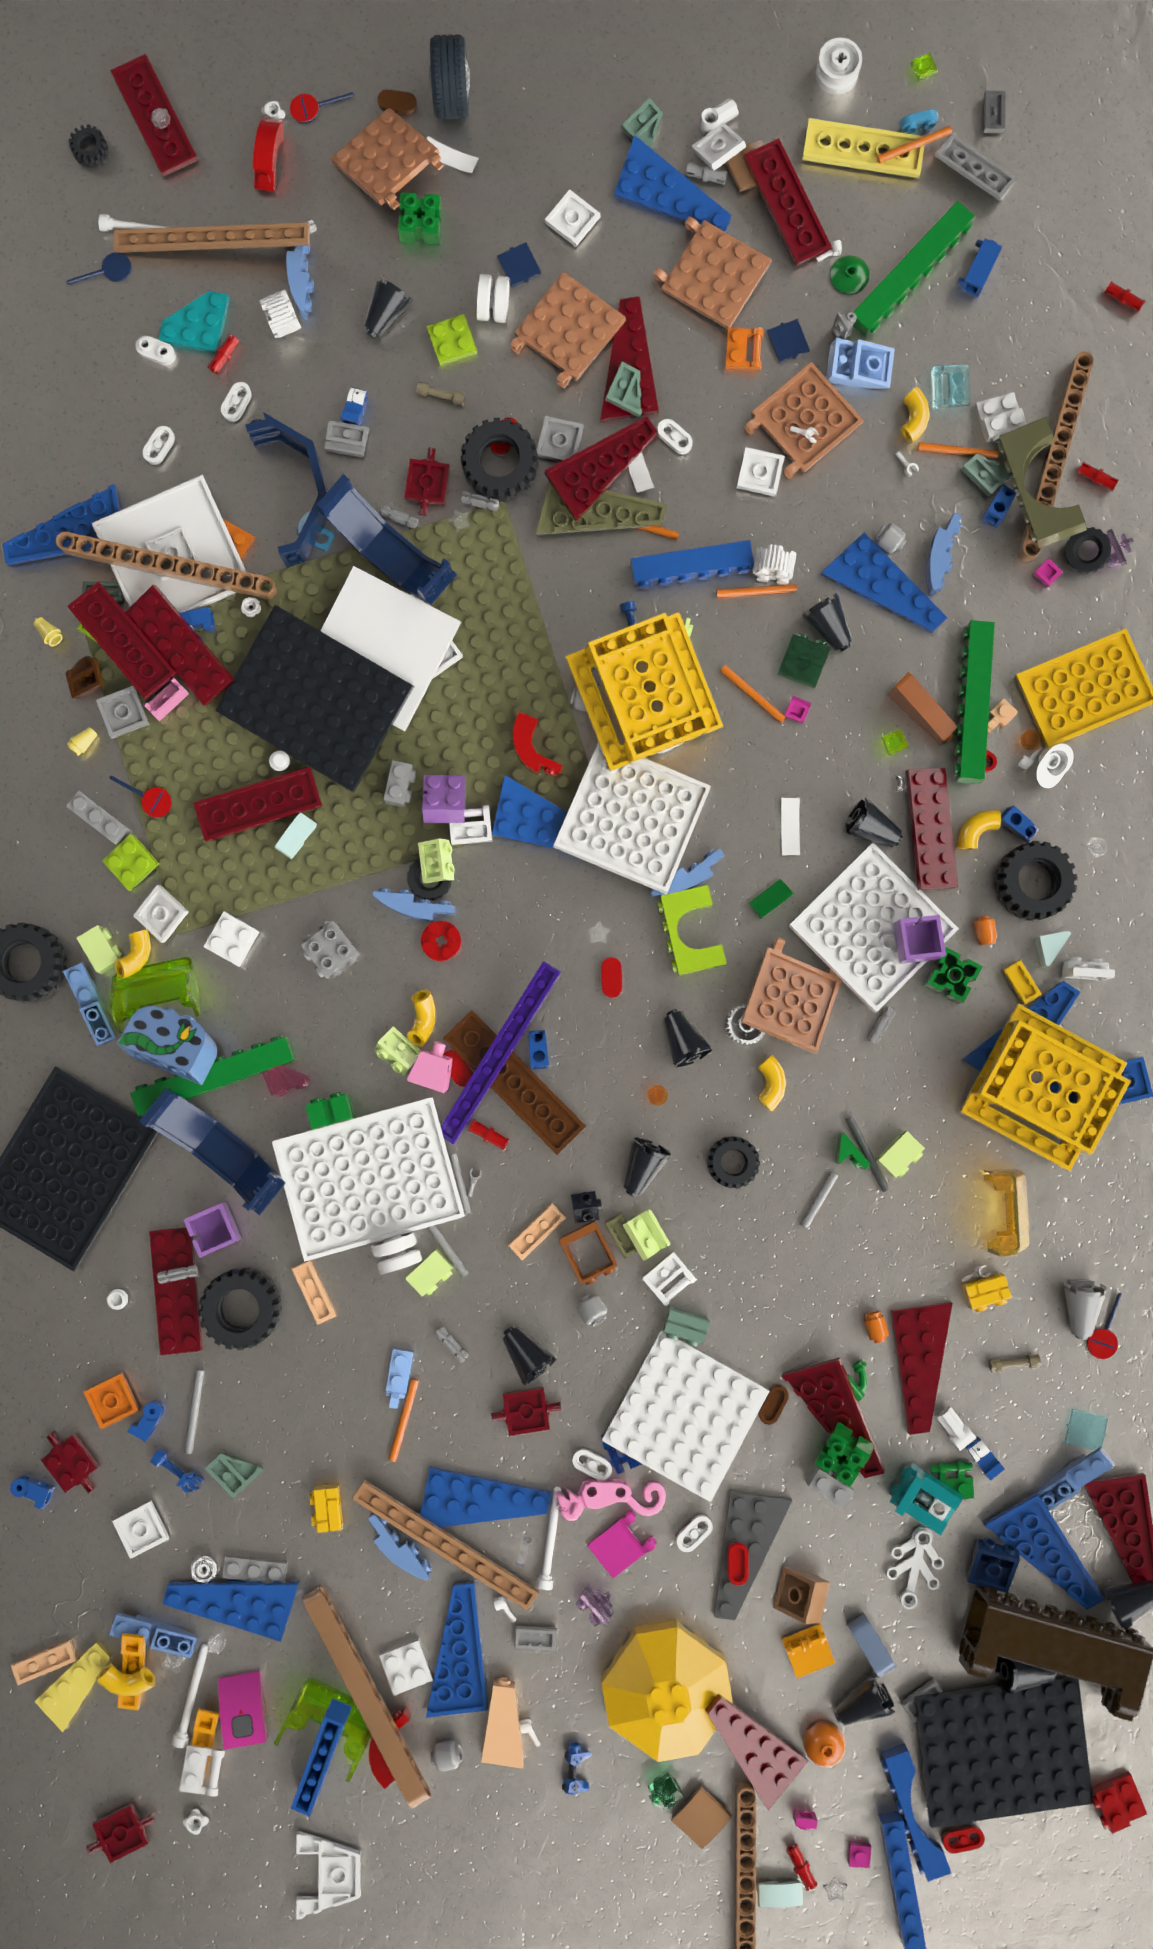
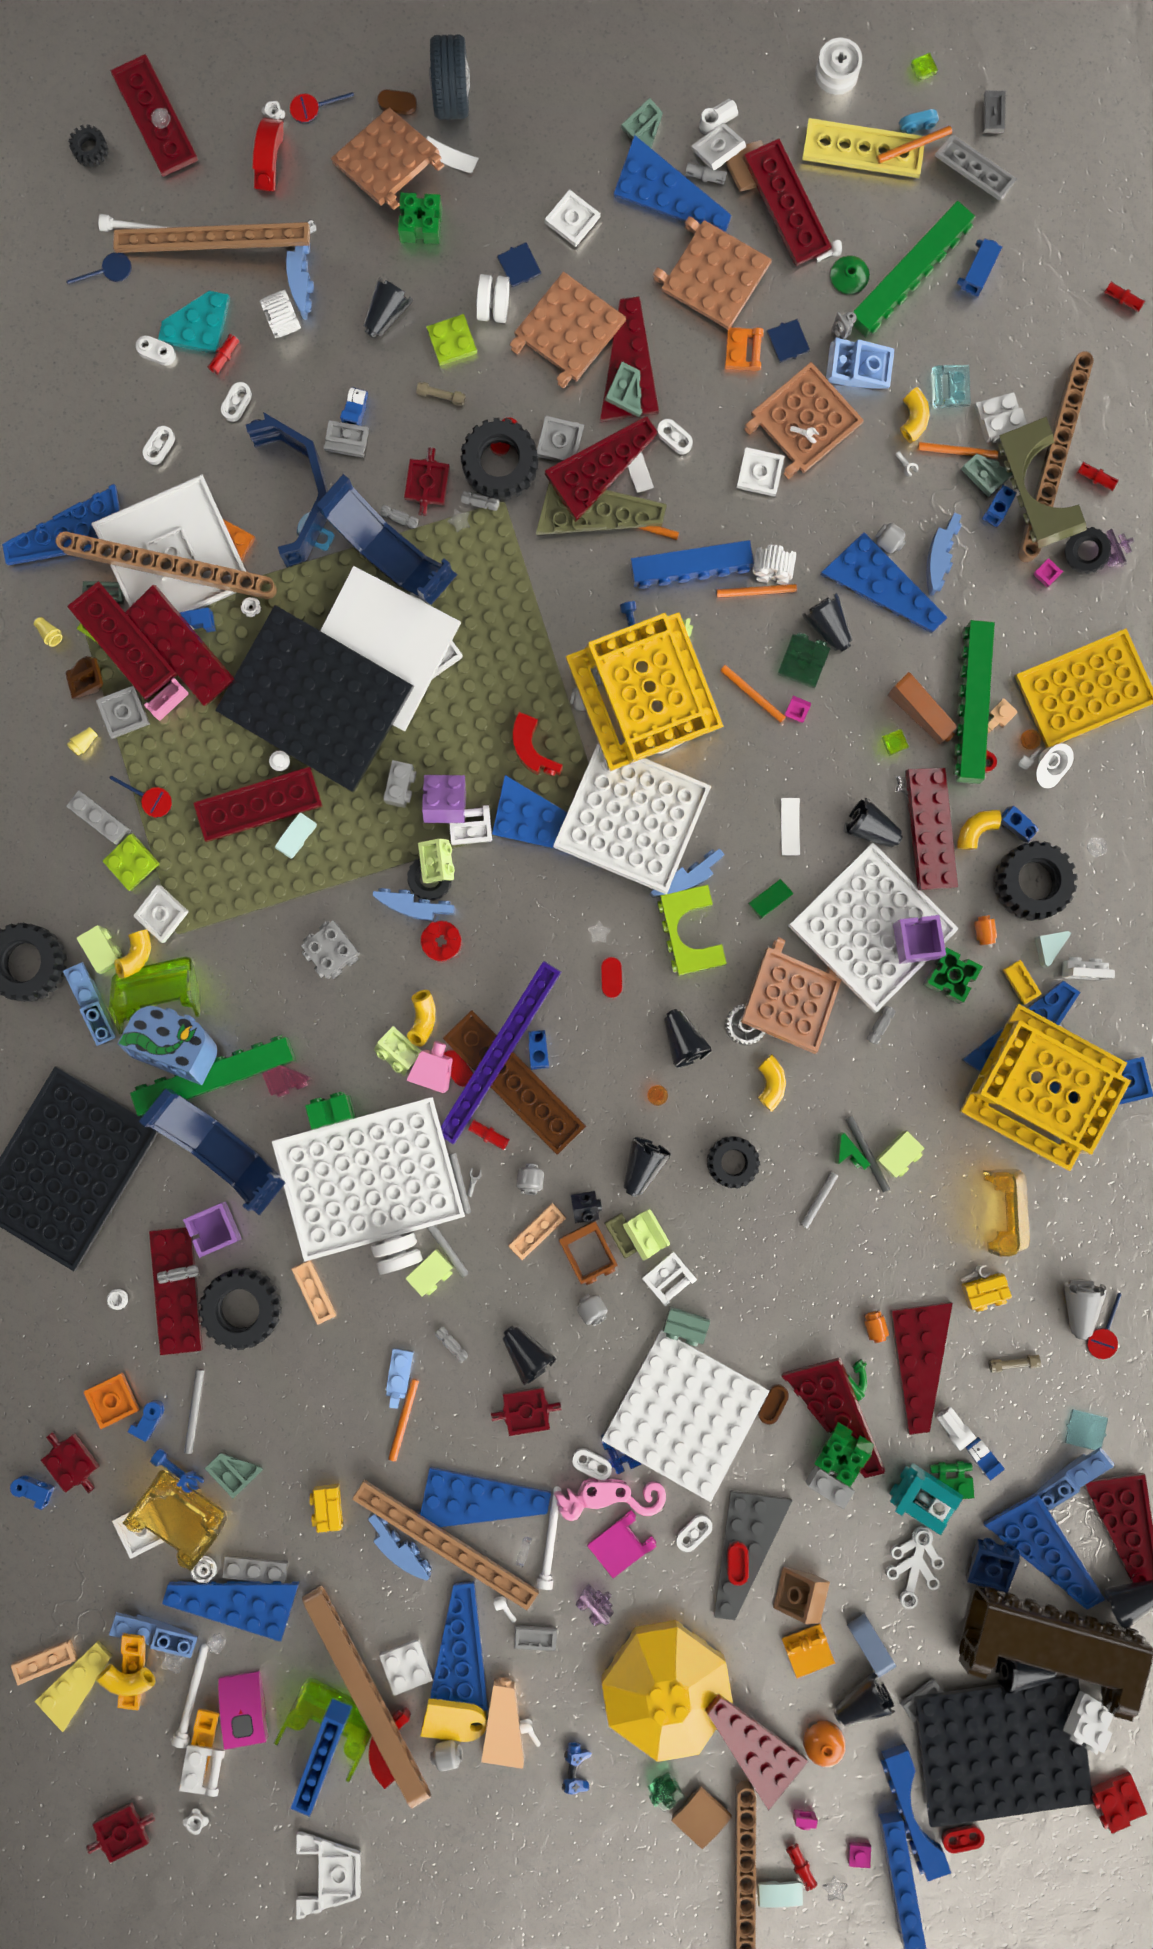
white plate [204,911,260,967] -> none
none -> clear yellow windscreen [122,1470,227,1571]
none -> yellow tile [421,1698,487,1742]
none -> light grey head [516,1163,544,1195]
none -> white plate [1063,1691,1113,1754]

